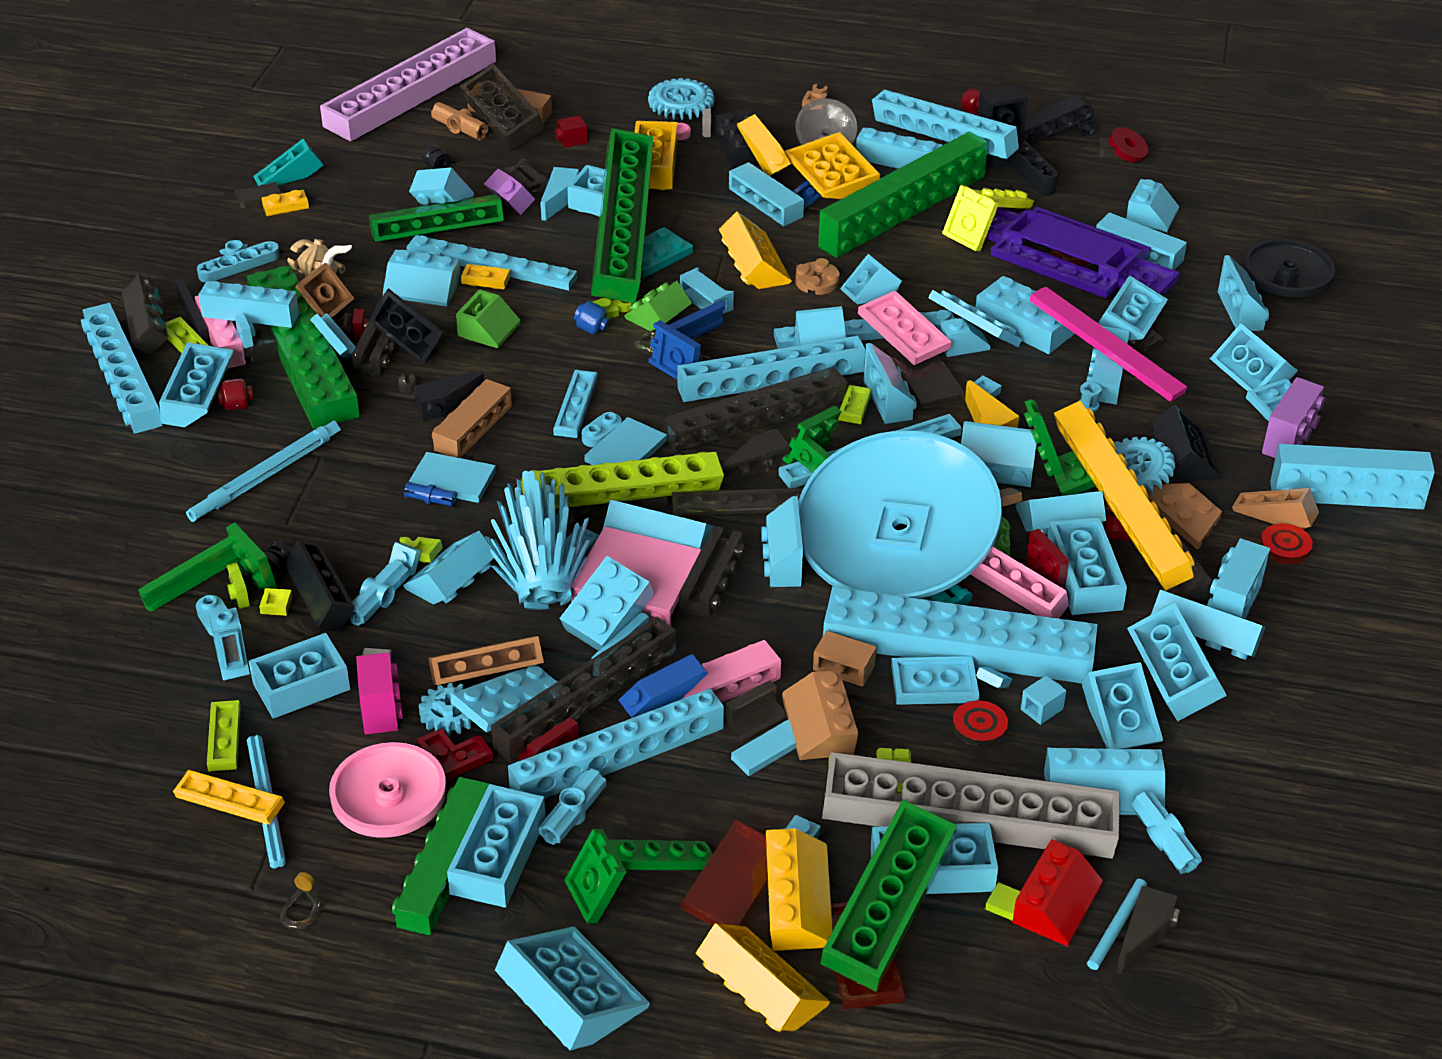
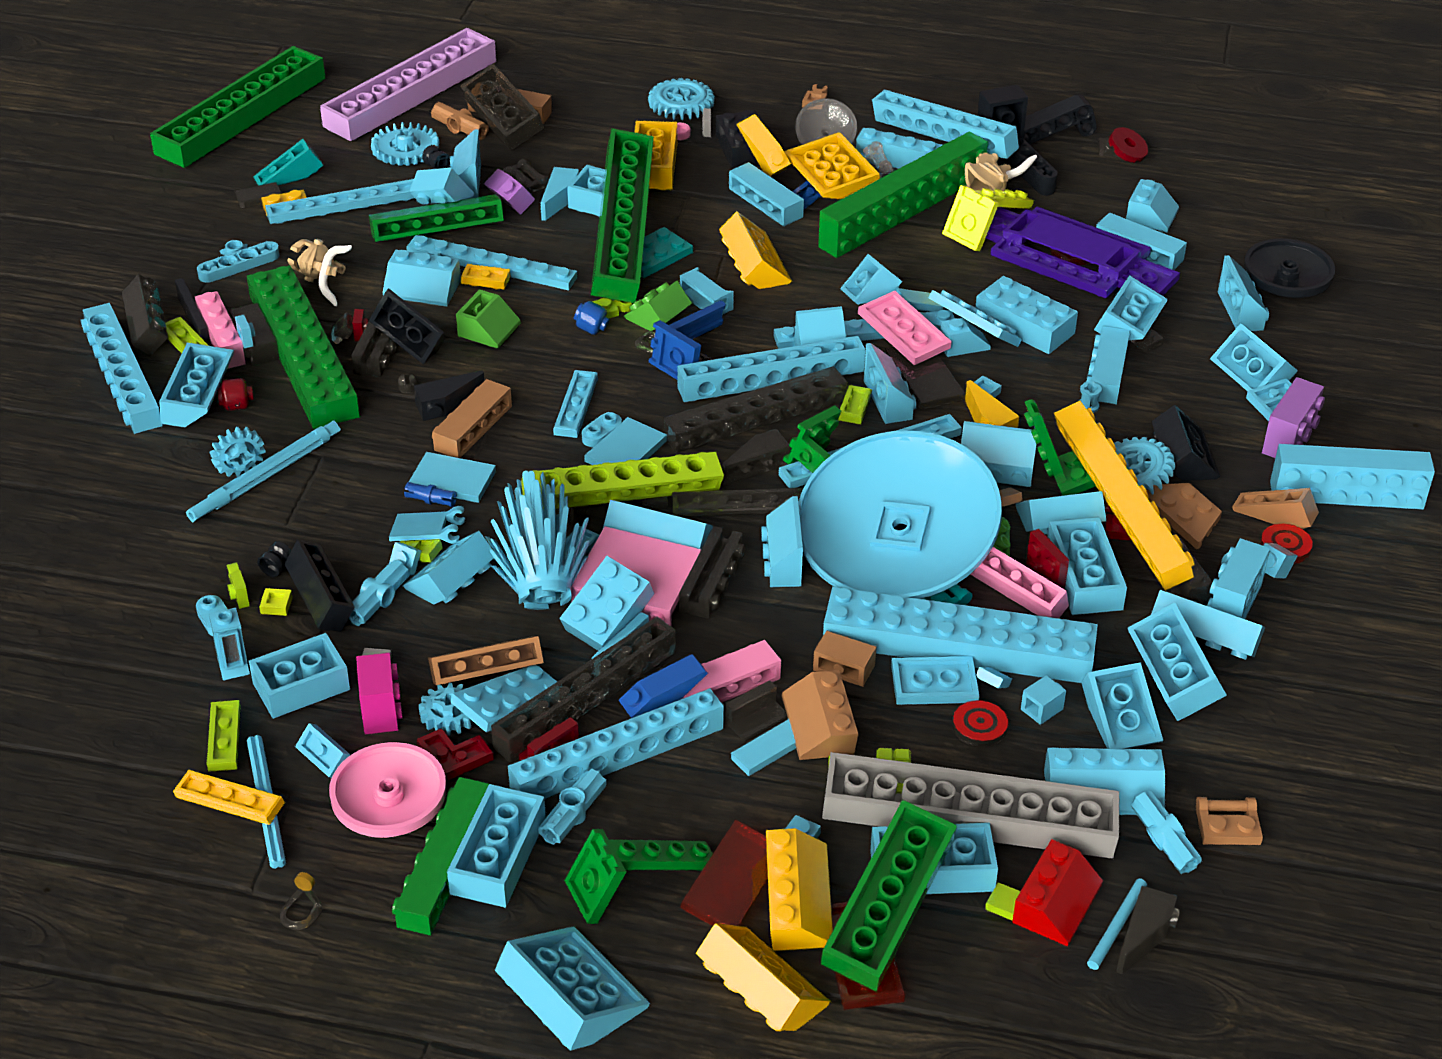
green bracket [138,522,278,611] -> none
medium azure brick [199,281,299,328] -> none
medium nougat slope [295,262,355,318] -> none
medium azure slope [310,313,359,358] -> none
dark red brick [555,116,587,148] -> none
medium nougat plate [795,258,840,295] -> none
dark red head [961,88,981,116] -> none
dark pink tile [1029,287,1187,402] -> none
none -> green brick [150,46,325,168]
none -> medium azure gear [210,427,265,477]
none -> medium azure plate [265,179,415,224]
none -> medium azure plate [295,723,350,778]
none -> medium azure gear [371,122,439,166]
none -> medium azure flag [389,506,465,544]
none -> medium azure slope [450,129,481,200]
none -> clear piece [861,141,894,178]
none -> medium azure tile [896,288,944,312]
none -> tan helmet [965,152,1037,191]
none -> medium nougat plate [1196,797,1263,845]
none -> medium azure brick [1263,543,1298,578]

